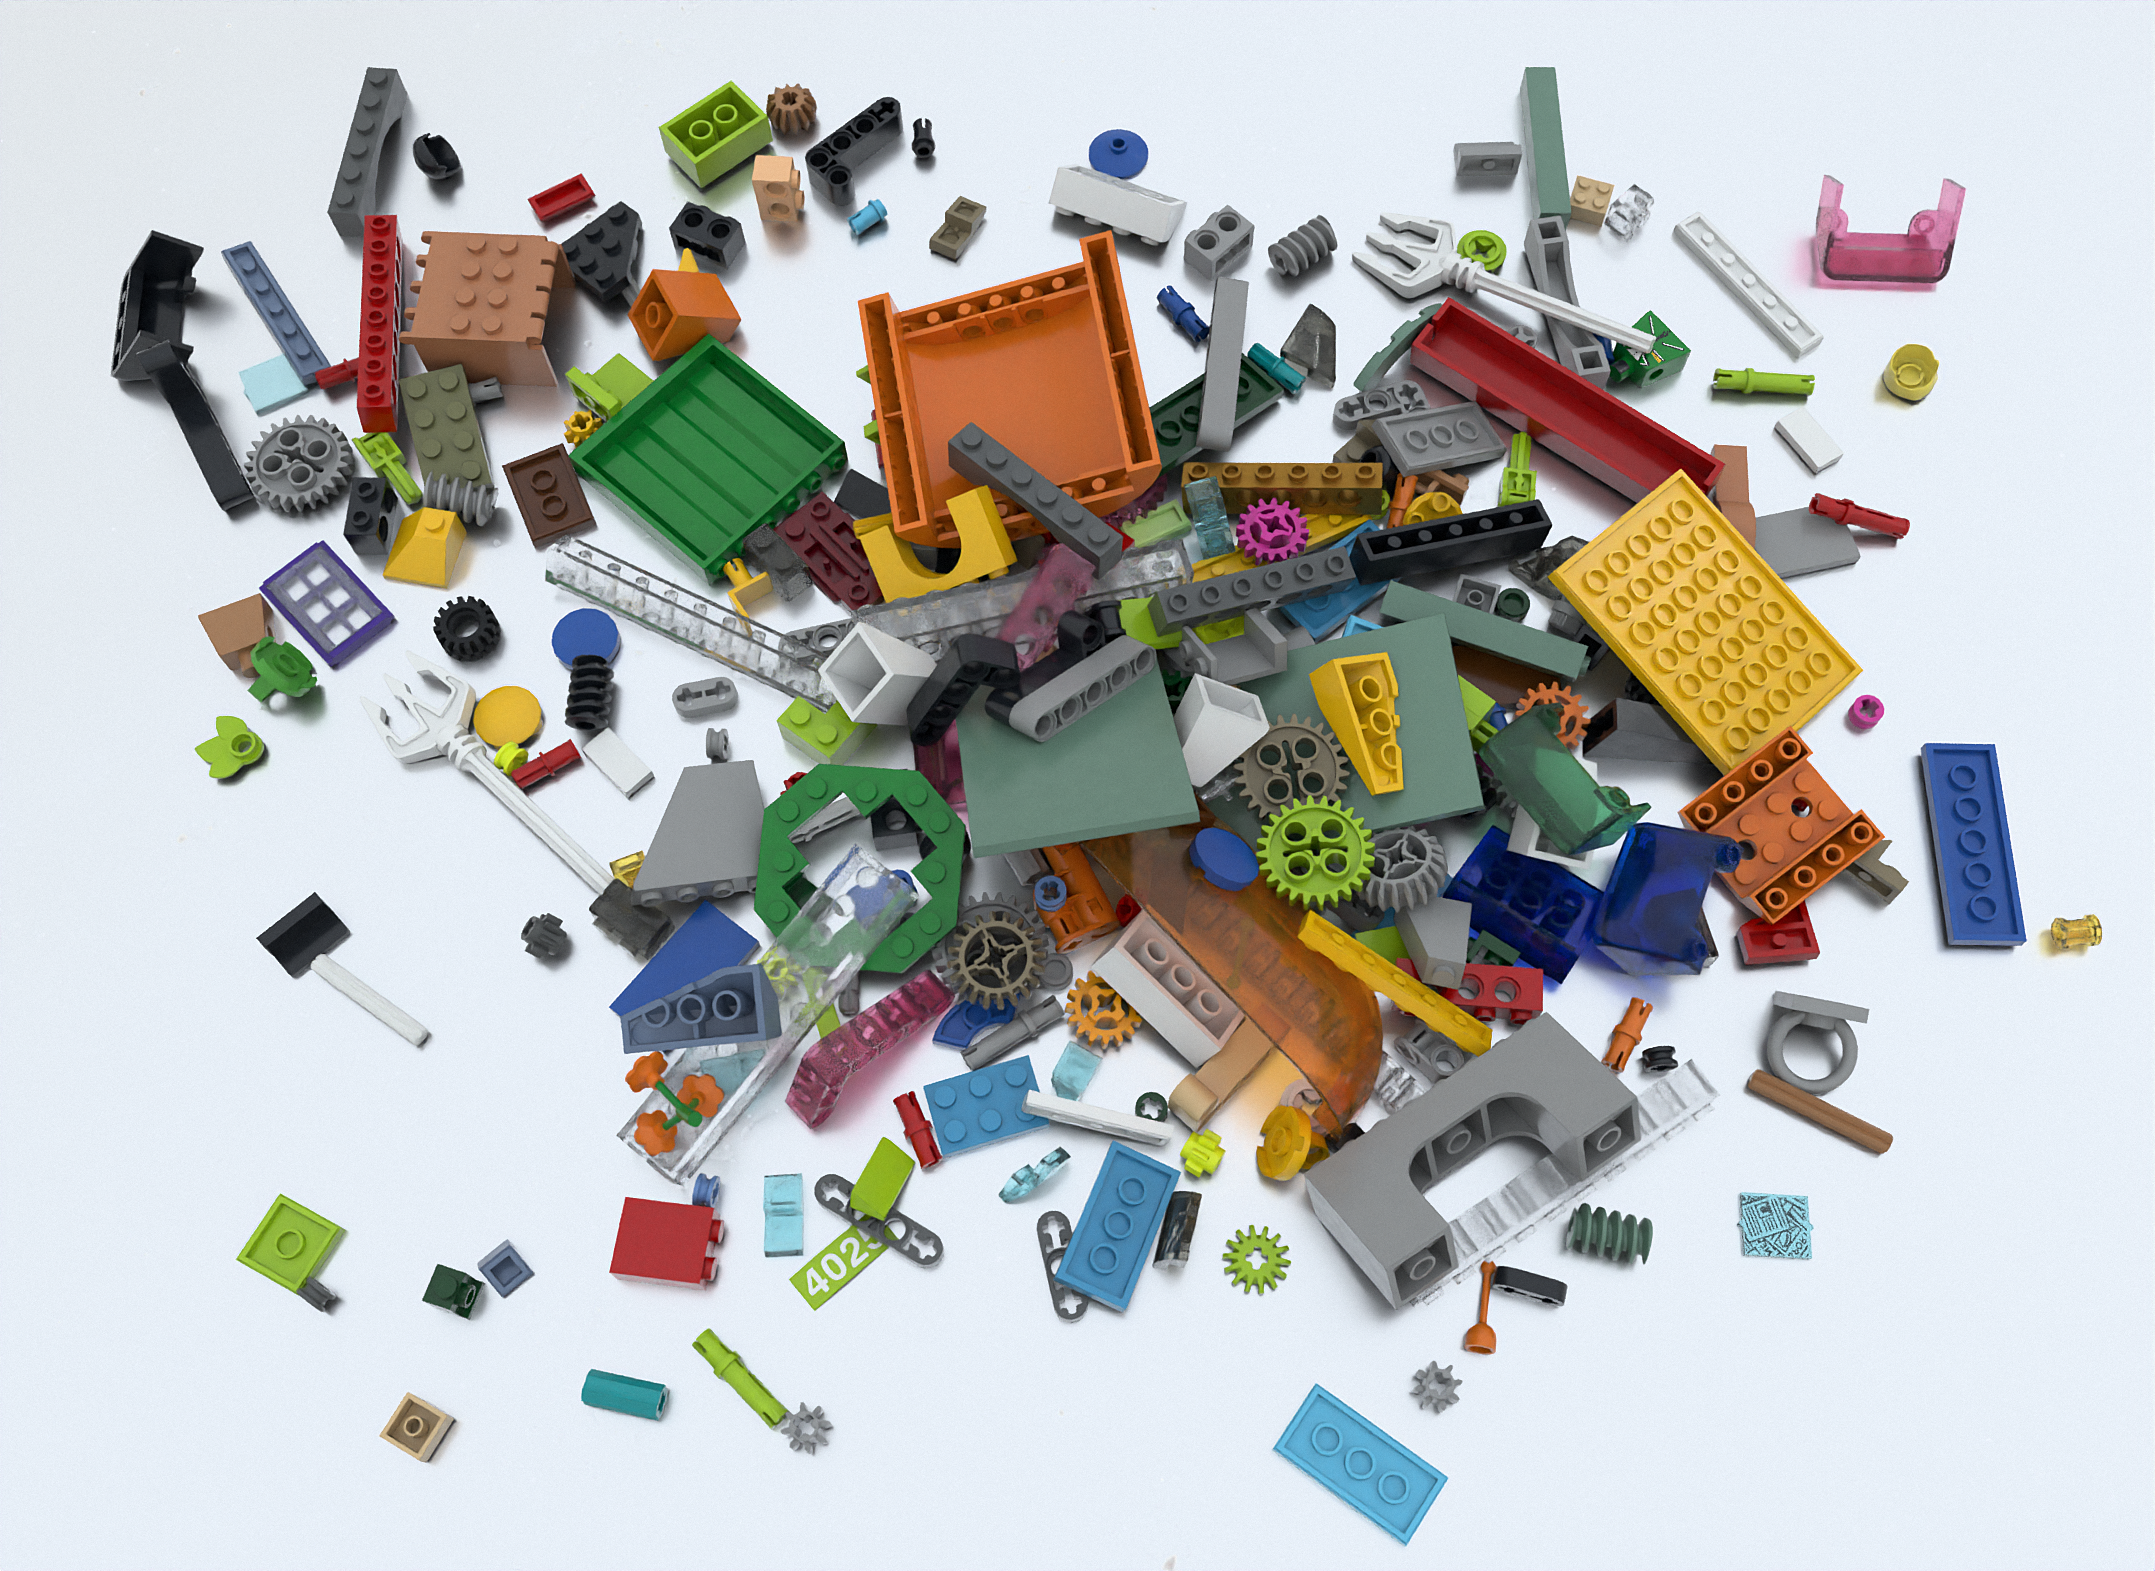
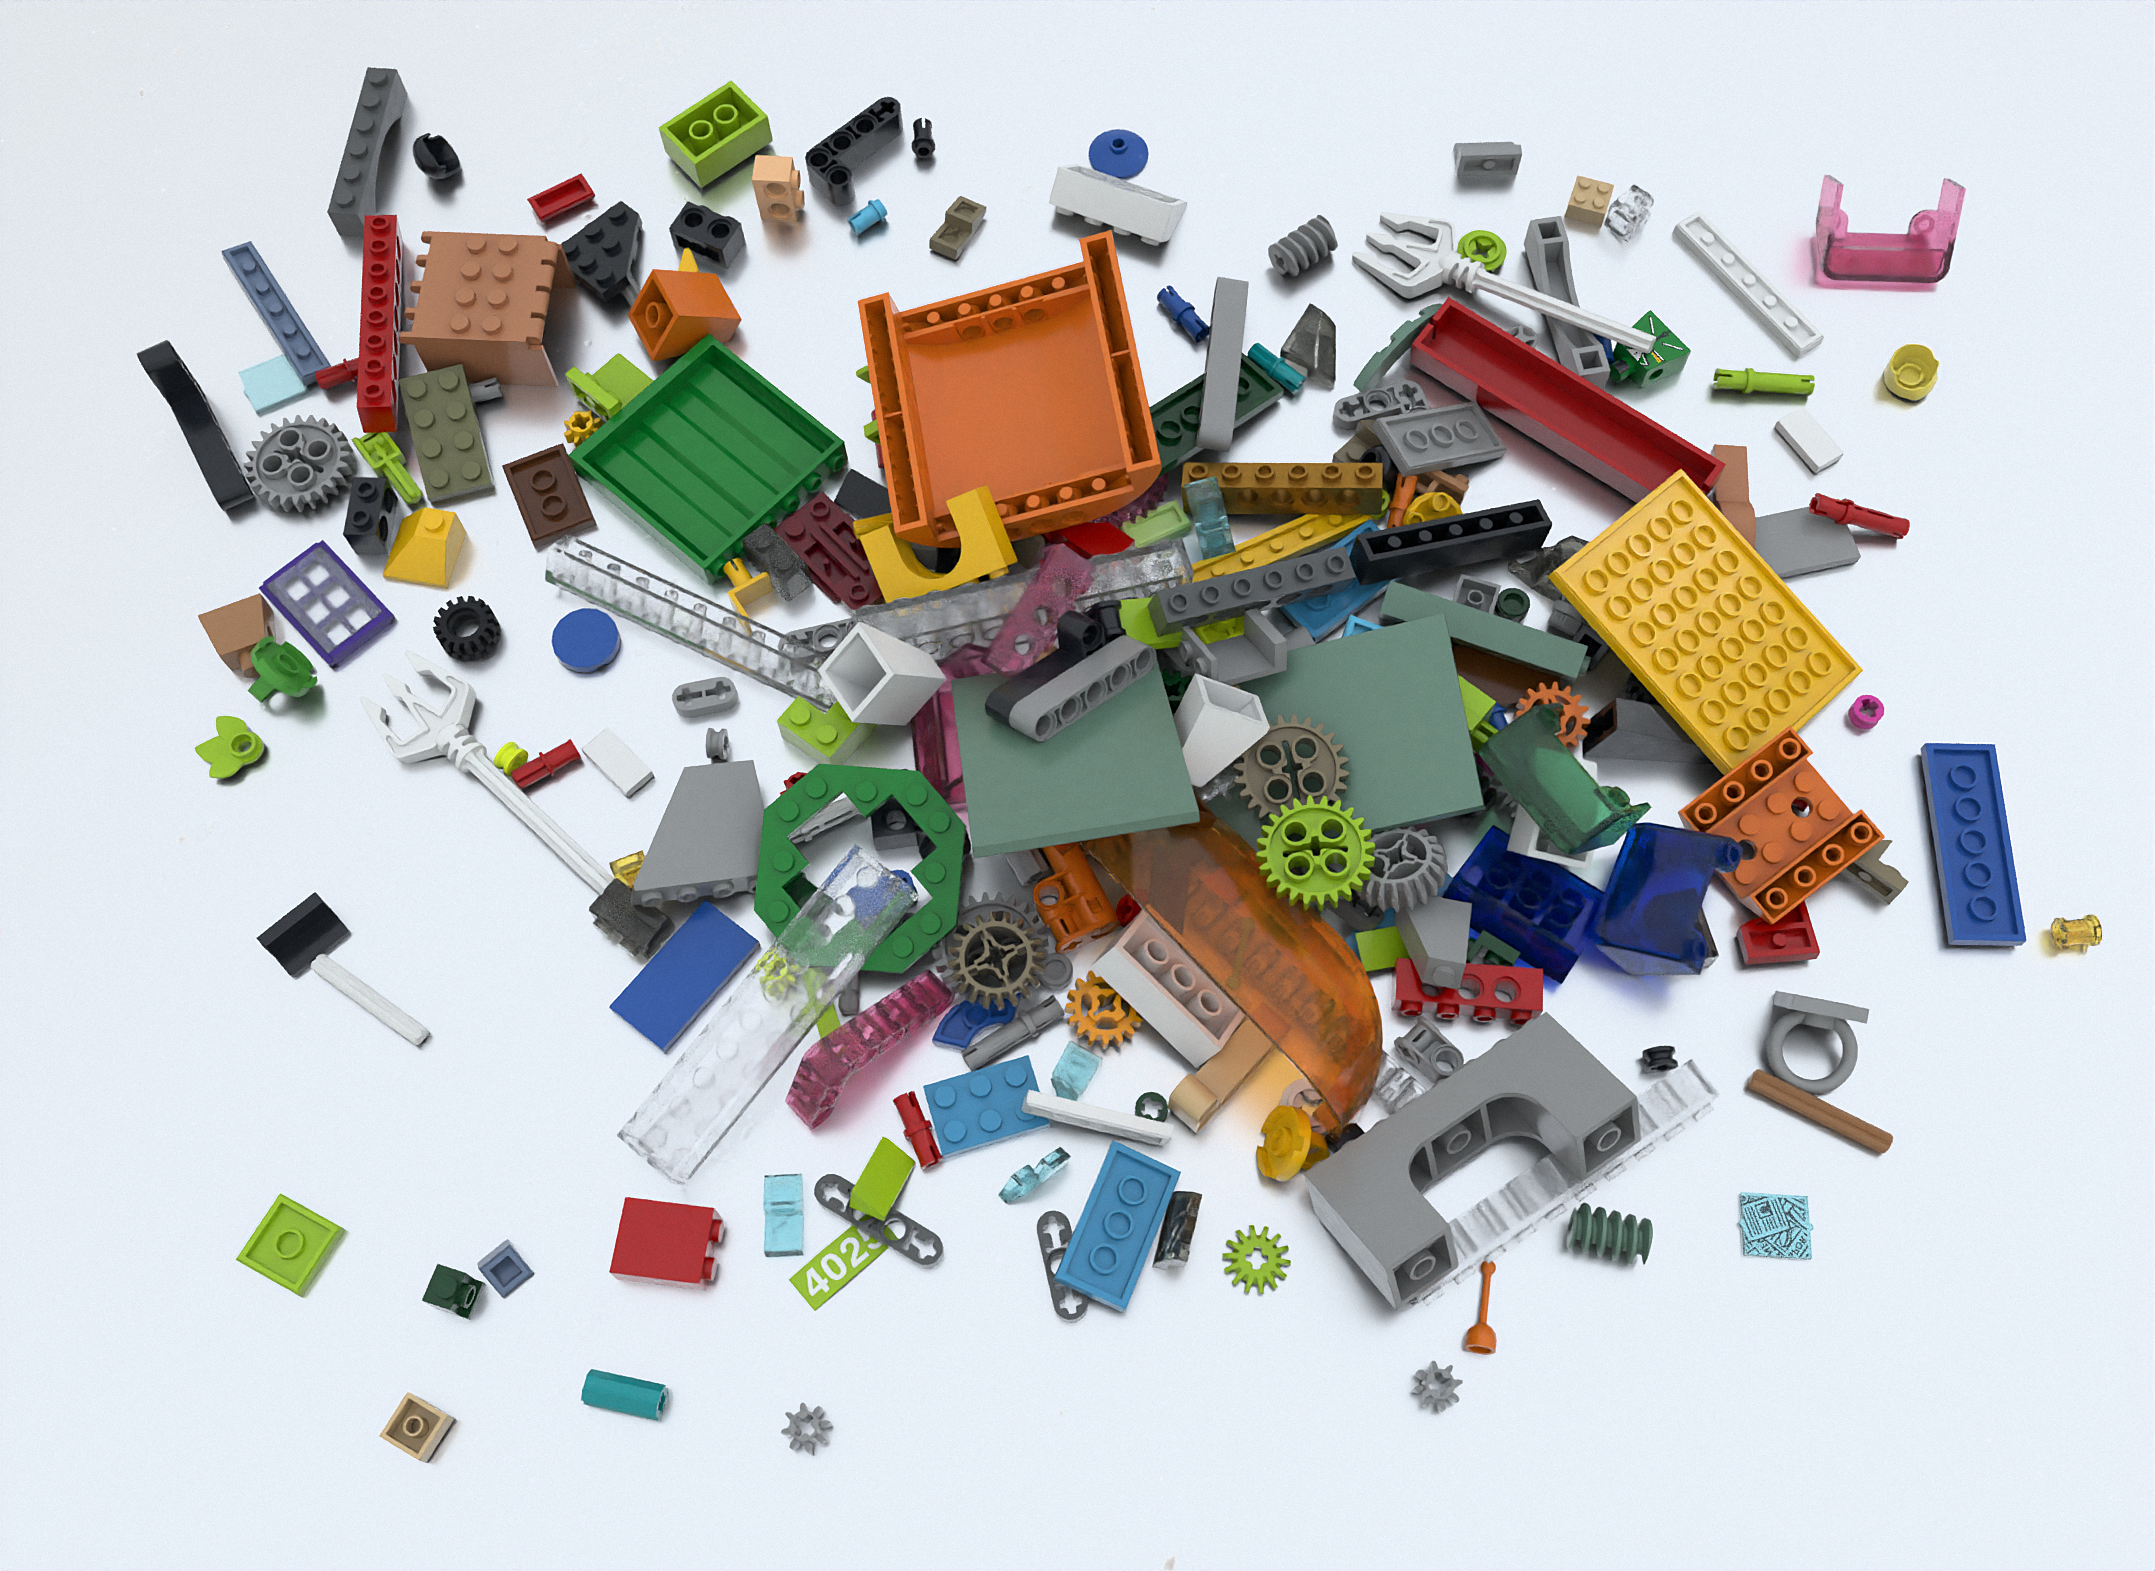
black windscreen [111,230,204,381] -> none
dark grey bush [296,1276,336,1312] -> none
light grey piece [423,470,498,527] -> none
yellow dish [473,686,543,750] -> none
dark grey gear [521,913,567,959] -> none
black piece [564,655,615,731] -> none
sand blue wedge [620,964,782,1054] -> none
orange plant [625,1051,724,1156] -> none
medium blue bush [692,1173,720,1208] -> none
lime pin [692,1328,790,1430] -> none
clear light blue slope [700,1049,766,1095] -> none
medium nougat gear [766,82,817,135] -> none
black beam [906,633,1021,746] -> none
dark grey arch [948,422,1123,581] -> none
medium blue bush [1034,876,1067,912] -> none
neon yellow gear [1180,1128,1226,1178] -> none
light grey brick [1184,204,1255,281] -> none
blue tile [1189,828,1259,891] -> none
dark pink gear [1236,498,1309,566] -> none
medium azure tile [1272,1383,1449,1547] -> none
yellow plate [1297,910,1493,1057] -> none
yellow wedge [1309,652,1404,796] -> none
black beam [1492,1266,1568,1306] -> none
lime connector [1497,432,1537,507] -> none
sand green brick [1520,67,1572,230] -> none
orange pin [1601,997,1653,1073] -> none

